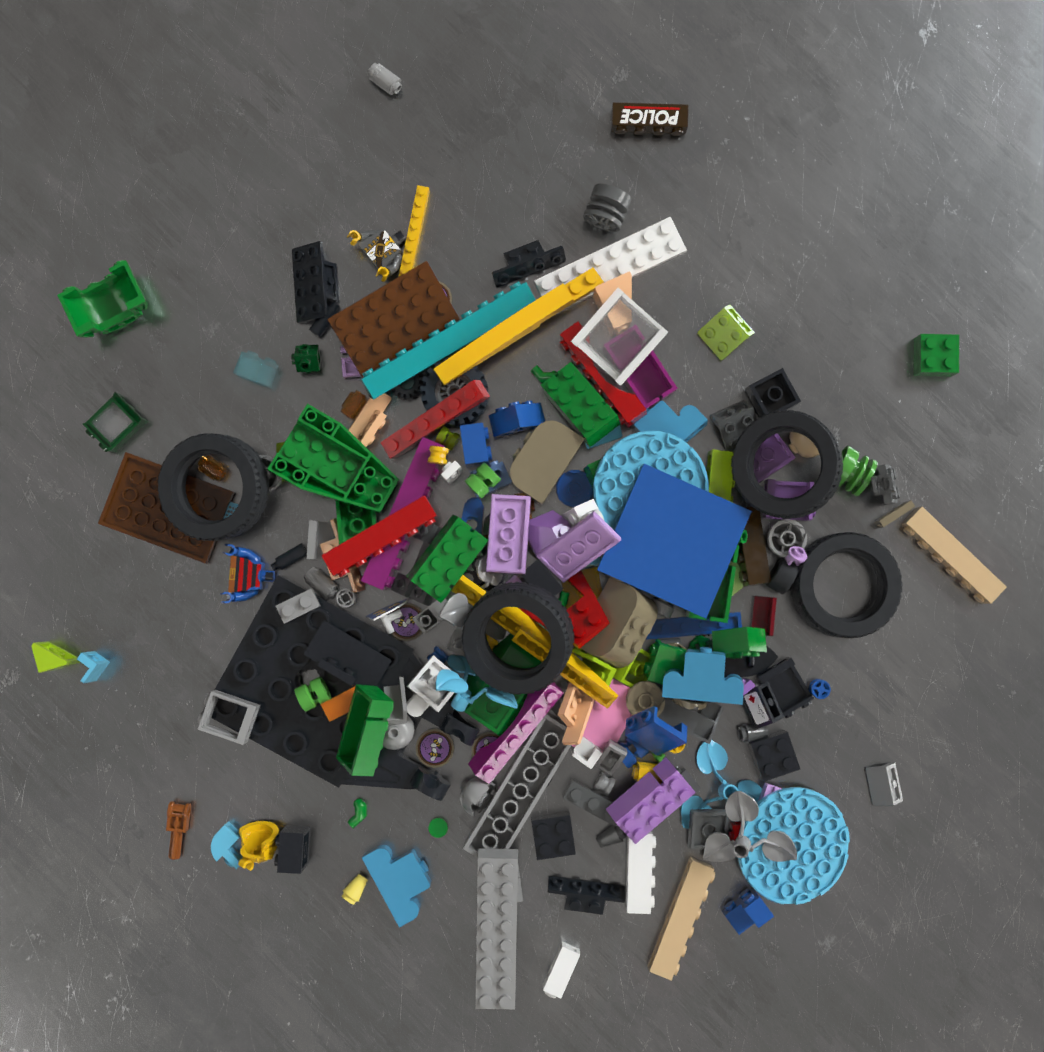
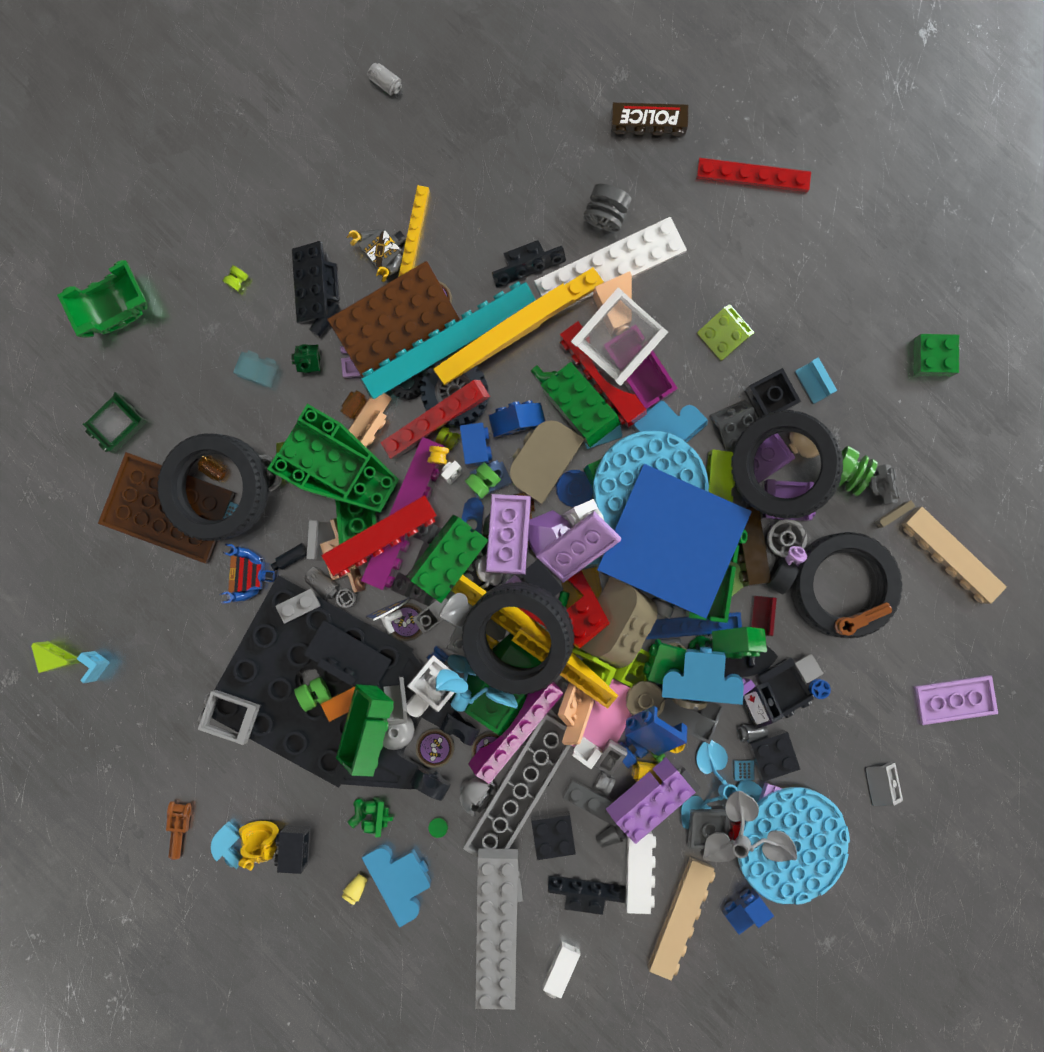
none -> lime wheel [222,265,248,292]
none -> green hips [361,797,394,837]
none -> red plate [696,158,811,192]
none -> medium azure tile [734,760,755,781]
none -> light grey panel [794,654,824,683]
none -> medium azure panel [795,357,837,404]
none -> dark orange connector [834,602,892,636]
none -> lavender tile [914,675,998,725]

